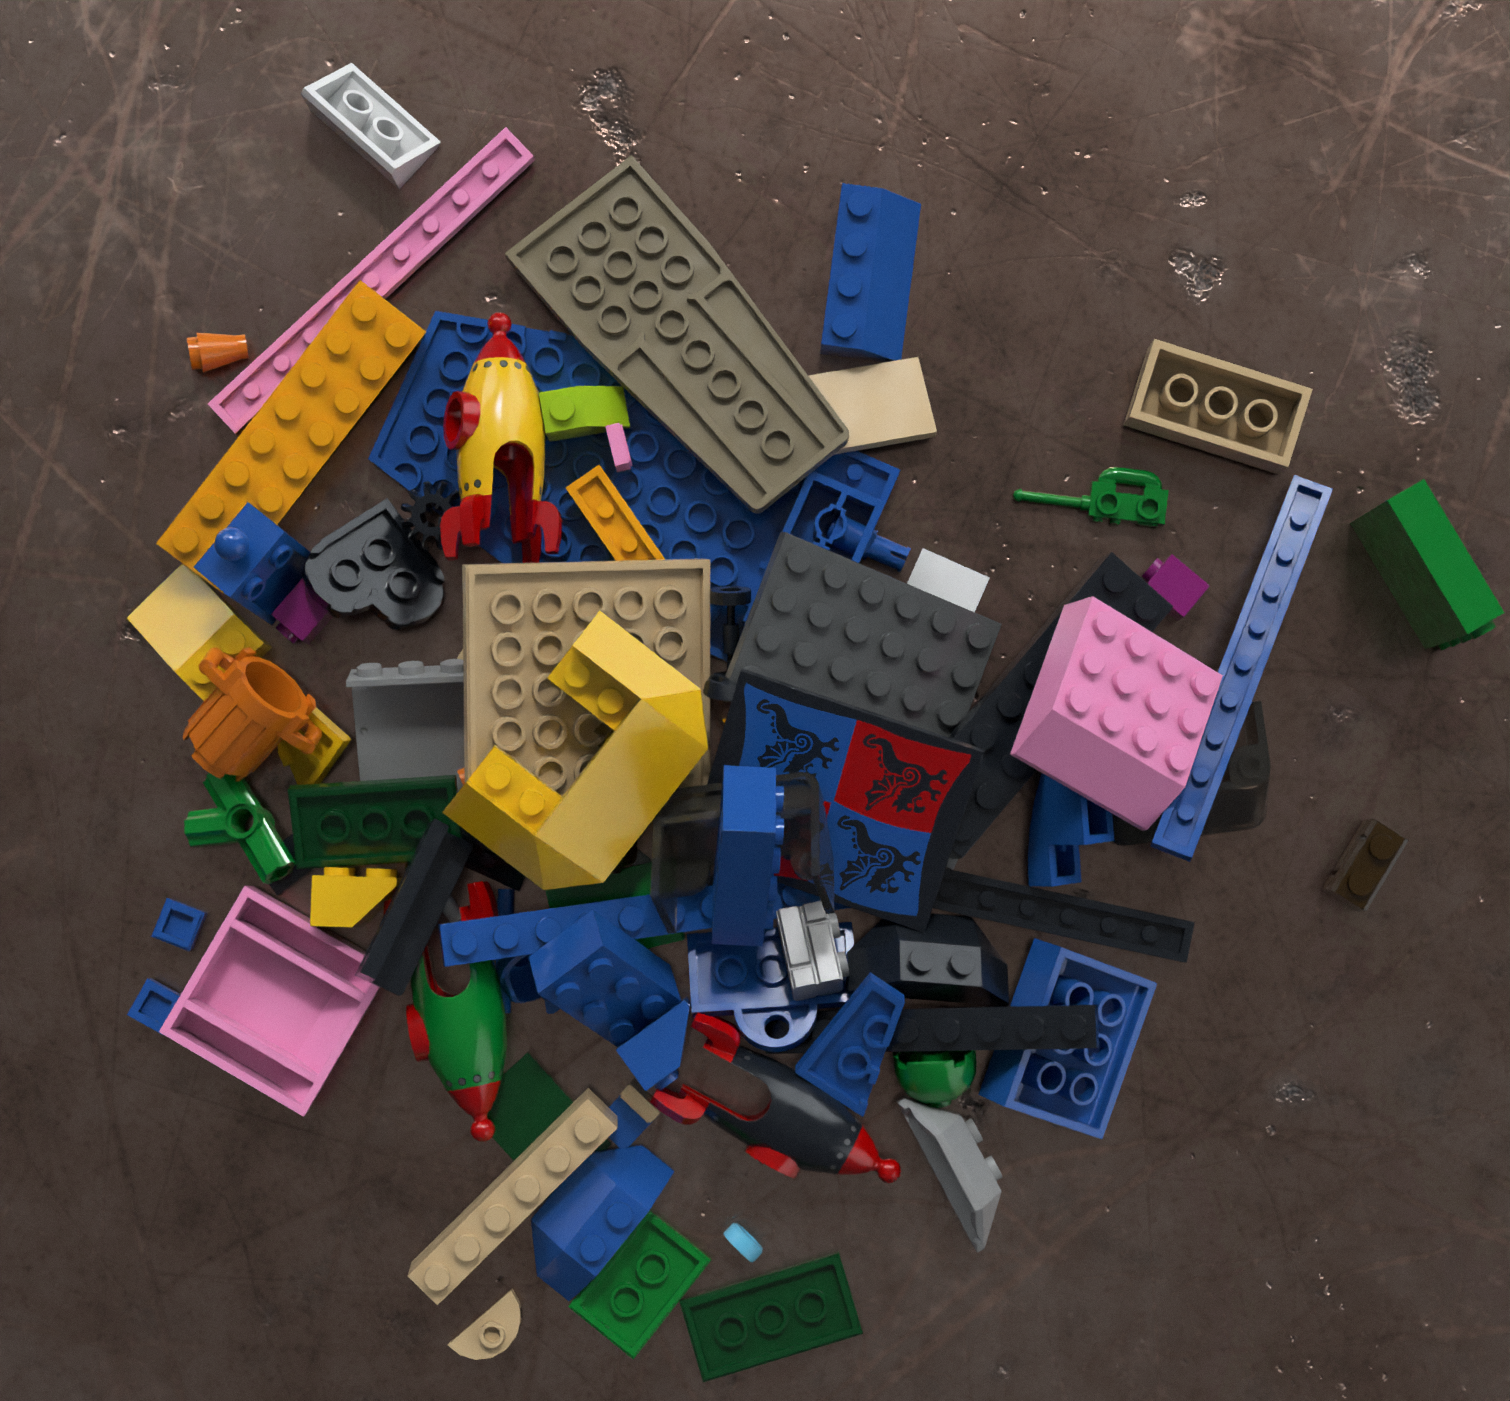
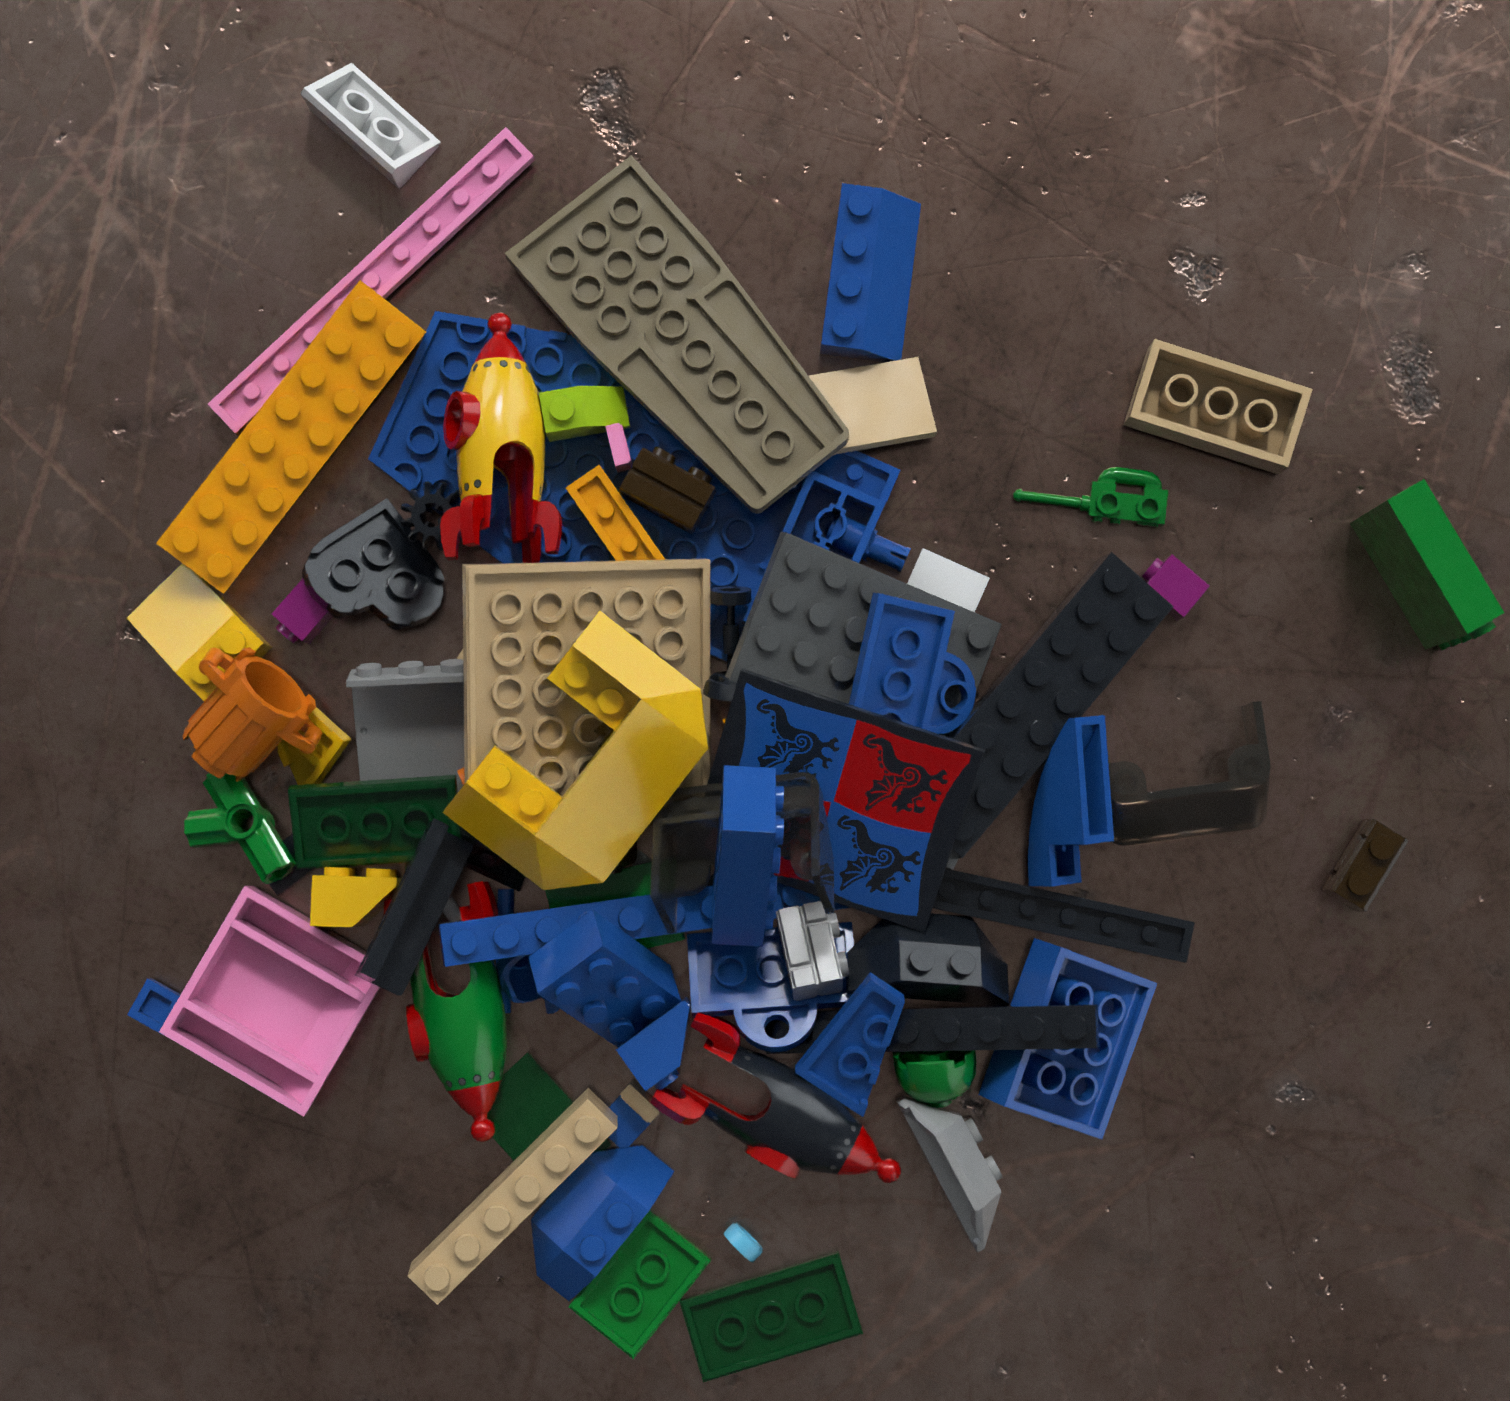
blue tile [151,898,208,952] -> none
orange cone [187,332,249,373] -> none
blue slope [194,502,310,625] -> none
tan plate [448,1288,522,1360] -> none
bright pink slope [1010,596,1223,831] -> none
blue plate [1150,475,1333,862] -> none
none -> dark brown brick [619,446,716,535]
none -> blue plate [849,593,976,734]

